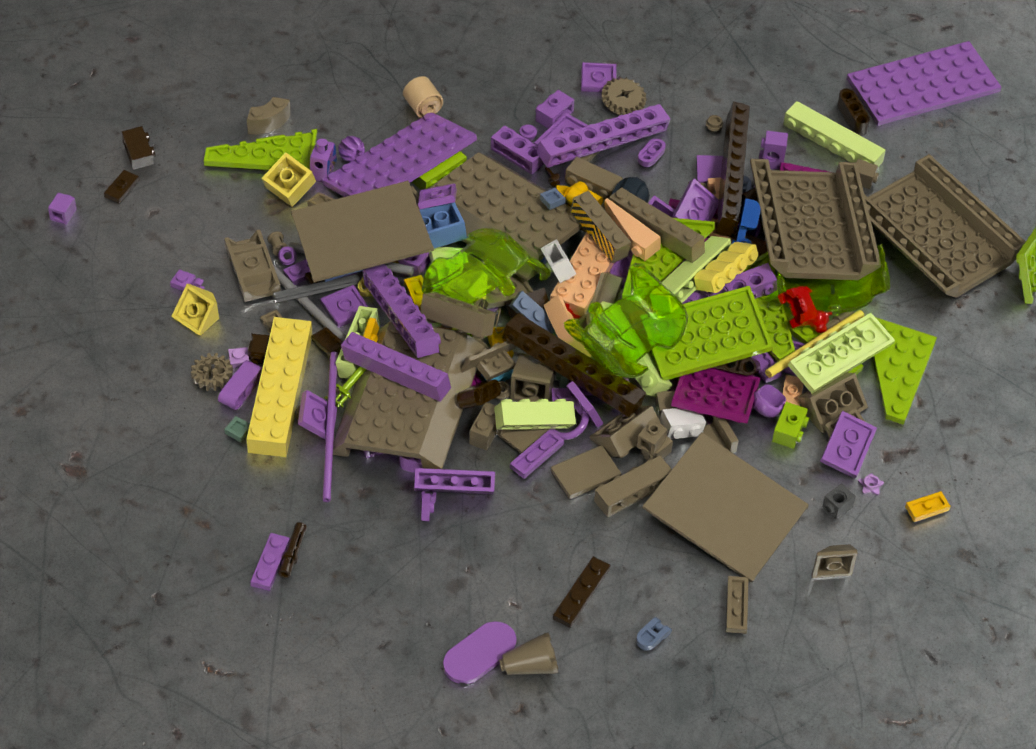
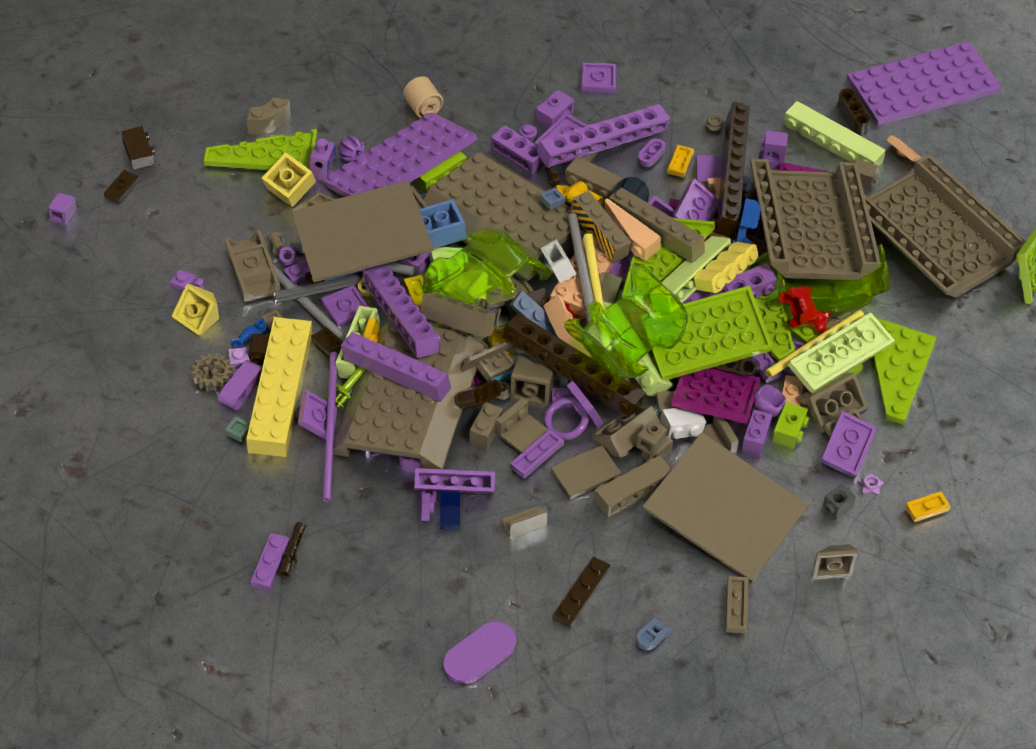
medium lavender tile [418,183,457,209] -> none
yellowish green brick [494,399,576,430] -> none
dark tan cone [499,632,559,675] -> none
dark tan gear [601,76,647,115] -> none
none -> blue arm [231,319,267,348]
none -> clear blue tile [440,492,460,529]
none -> dark tan panel [502,506,547,539]
none -> light grey piece [568,213,598,325]
none -> light yellow piece [583,234,611,355]
none -> yellow plate [667,145,694,178]
none -> medium lavender brick [741,410,772,458]
none -> light nougat plate [887,135,922,162]

